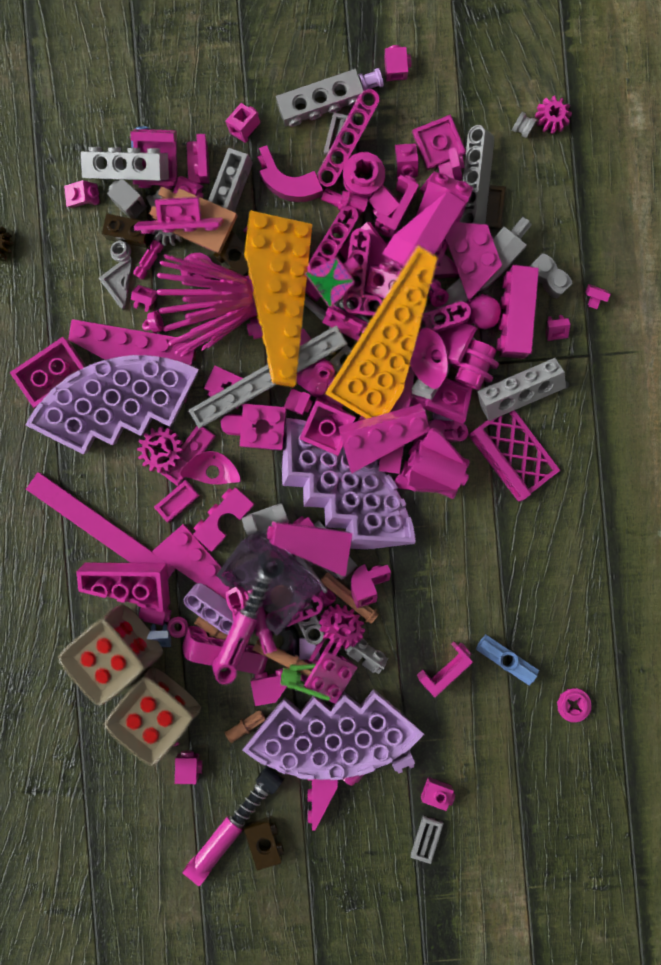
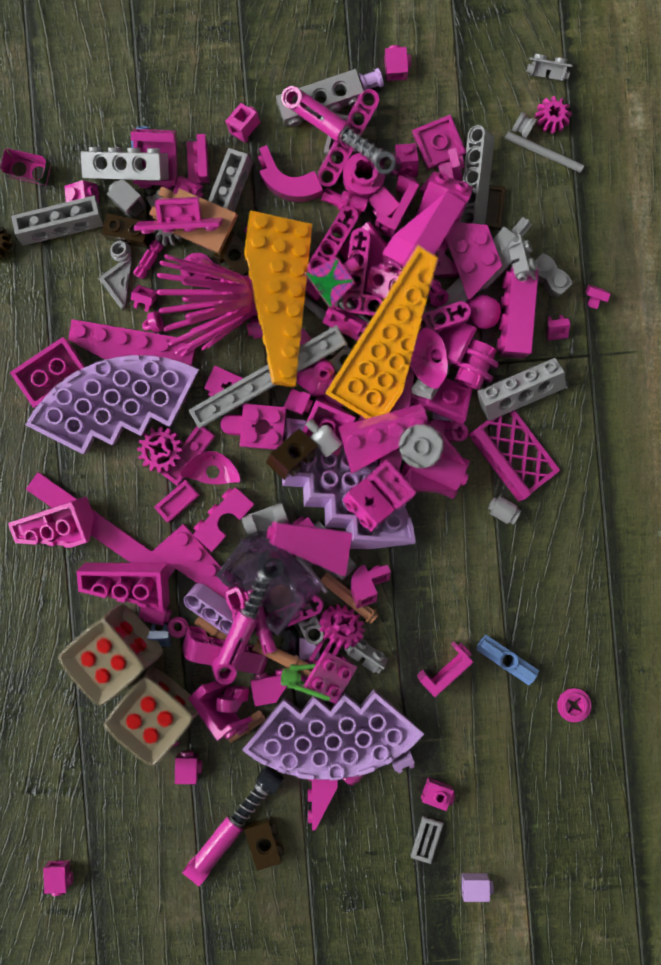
dark pink hinge [318,588,336,607] -> none
none -> dark pink piece [0,148,51,186]
none -> dark pink wedge [8,496,94,548]
none -> light grey brick [11,196,104,246]
none -> dark pink brick [43,860,73,896]
none -> dark pink panel [188,681,253,741]
none -> dark pink piece [216,686,249,713]
none -> dark brown brick [266,428,318,480]
none -> piece [282,86,401,176]
none -> light grey piece [305,418,343,457]
none -> dark pink brick [342,478,395,532]
none -> dark pink window [366,460,416,510]
none -> light grey tile [399,424,443,468]
none -> lavender brick [462,873,493,902]
none -> light grey brick [488,496,521,525]
none -> light grey bar [505,131,584,173]
none -> light grey hinge [508,234,537,281]
none -> light grey hinge [527,54,572,81]

